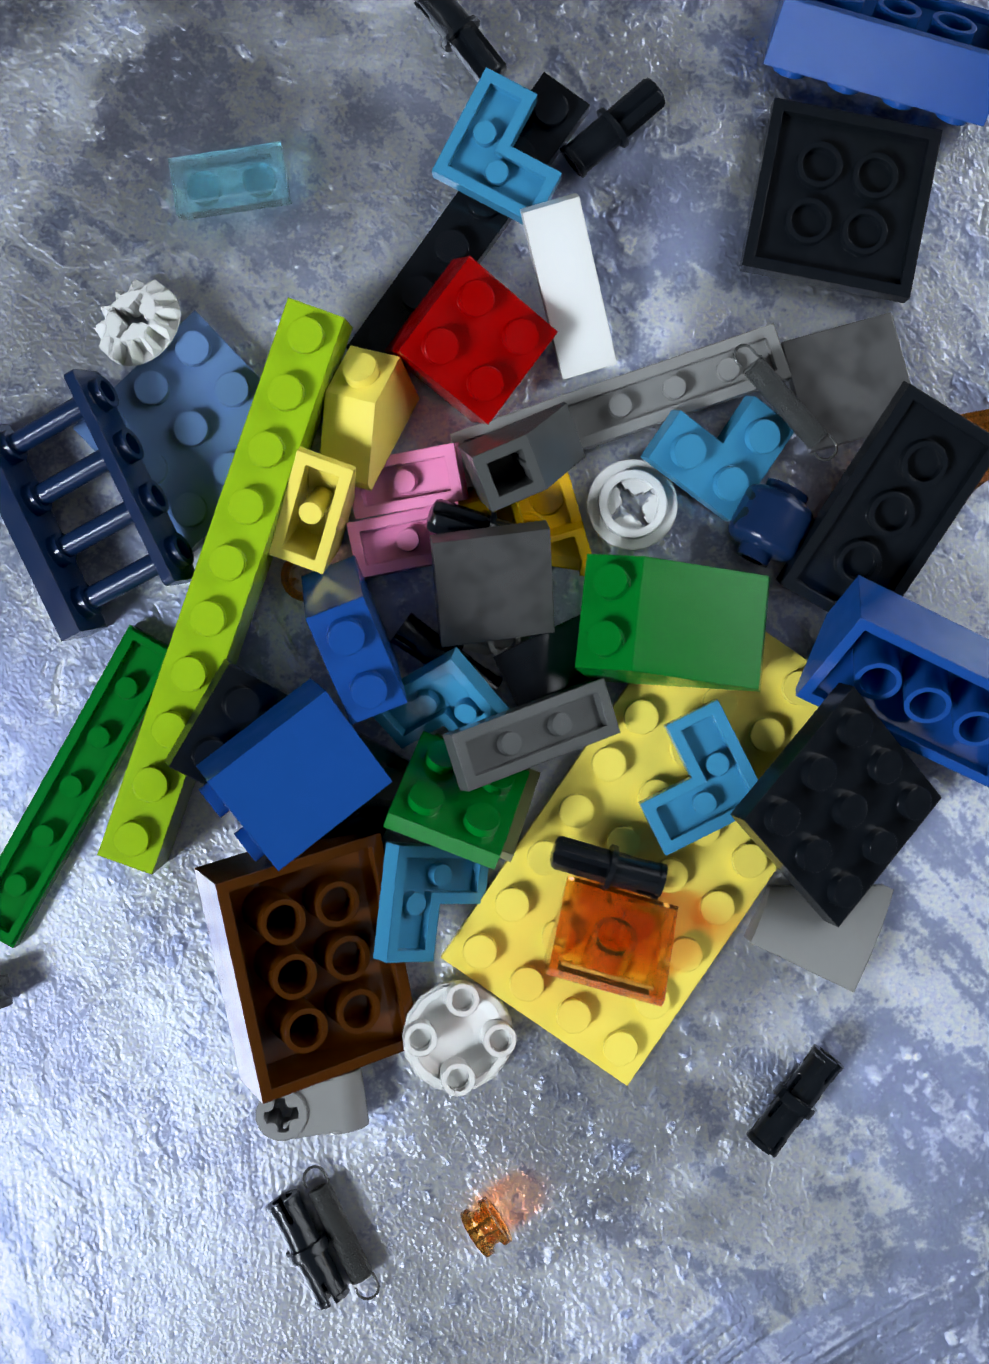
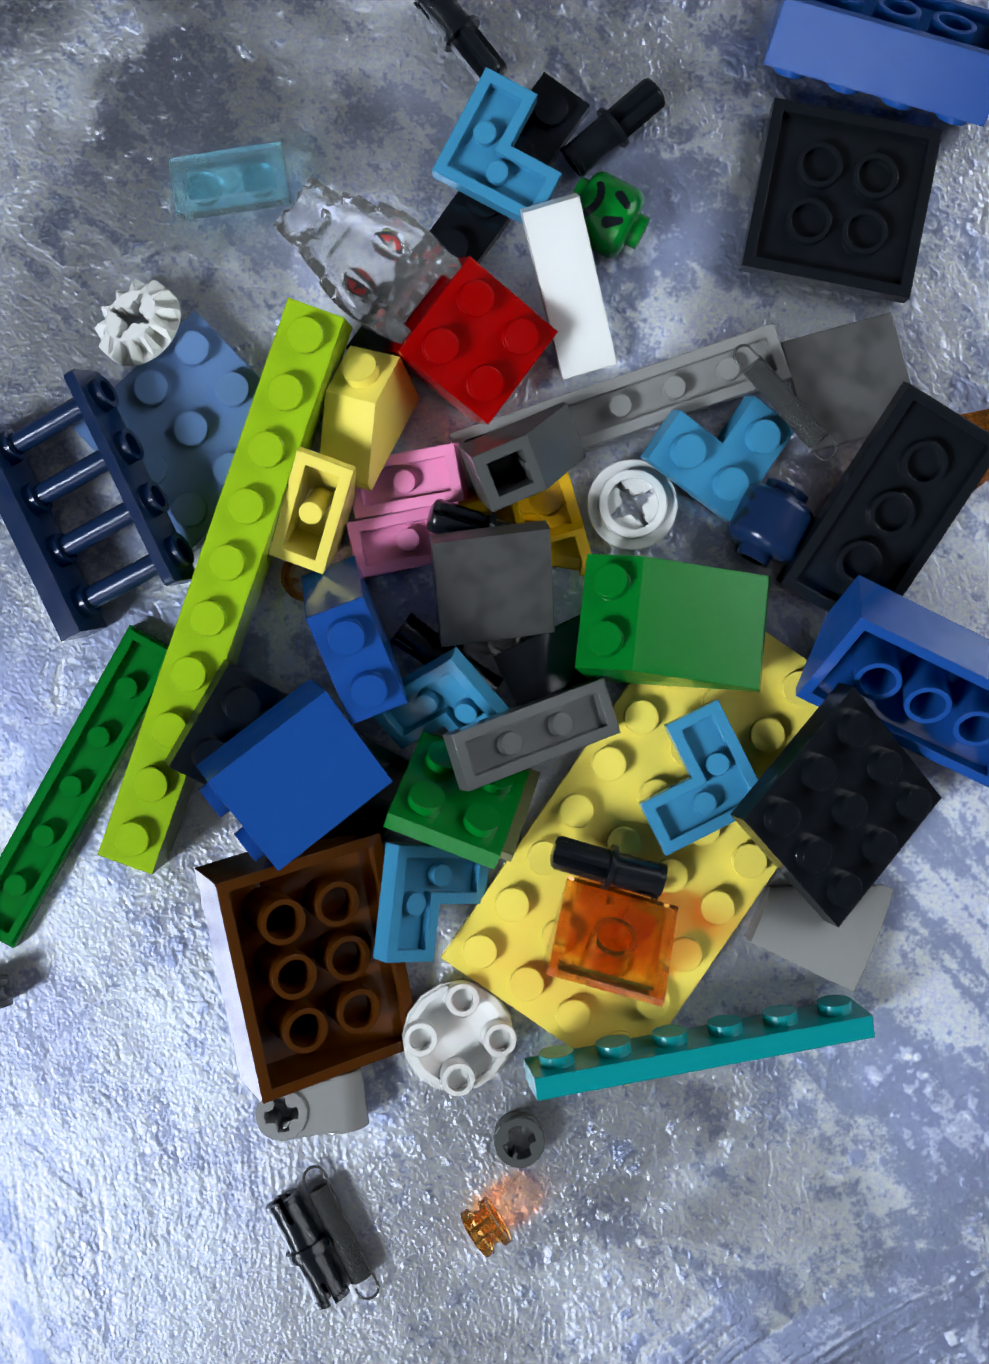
black pin [746,1044,844,1158] -> none
none -> clear animal [273,176,462,344]
none -> dark grey bush [493,1110,545,1168]
none -> teal plate [523,995,875,1101]
none -> green head [572,171,651,259]

